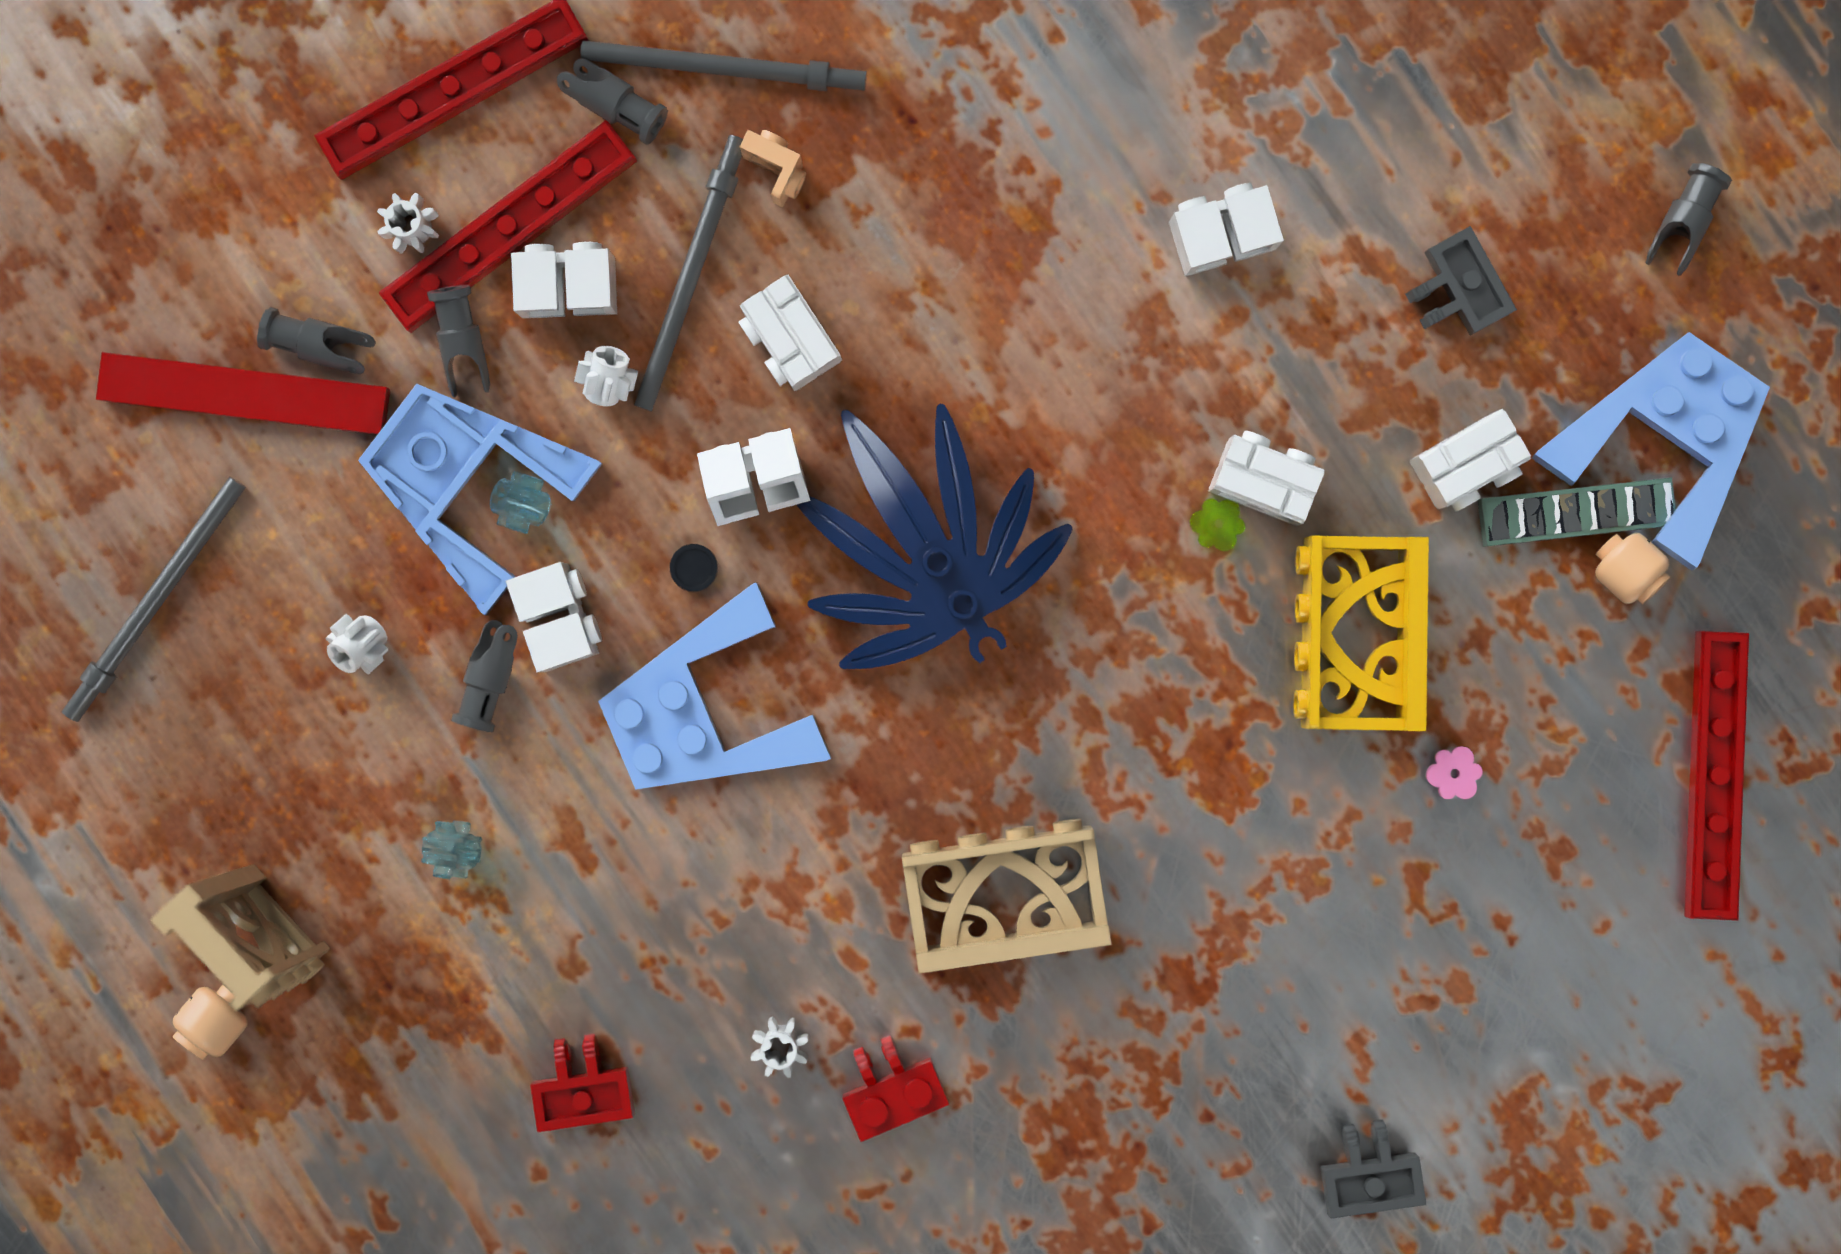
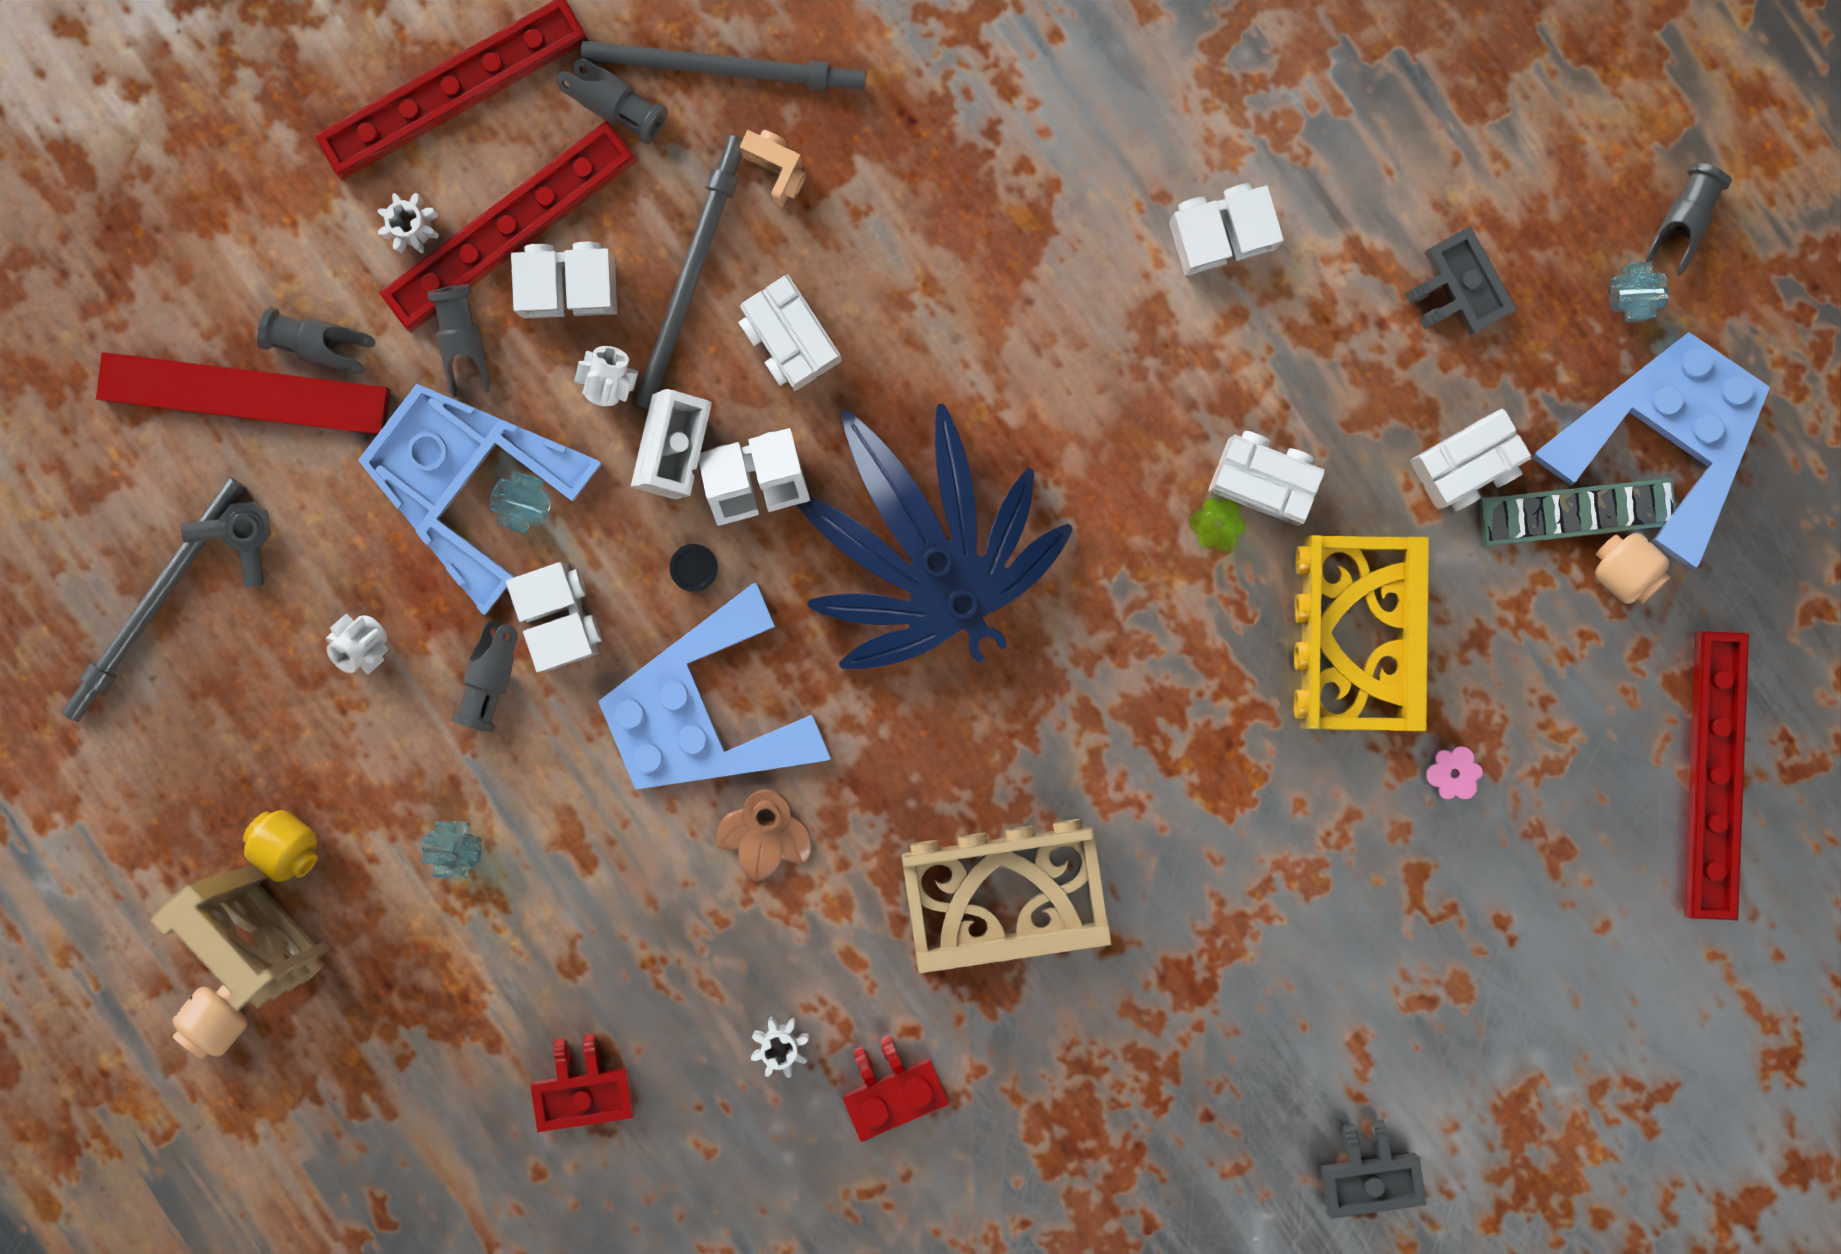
none -> dark grey piece [181,502,271,587]
none -> yellow head [243,810,318,882]
none -> white brick [631,389,712,499]
none -> nougat plate [716,789,811,882]
none -> clear light blue gear [1608,262,1669,323]

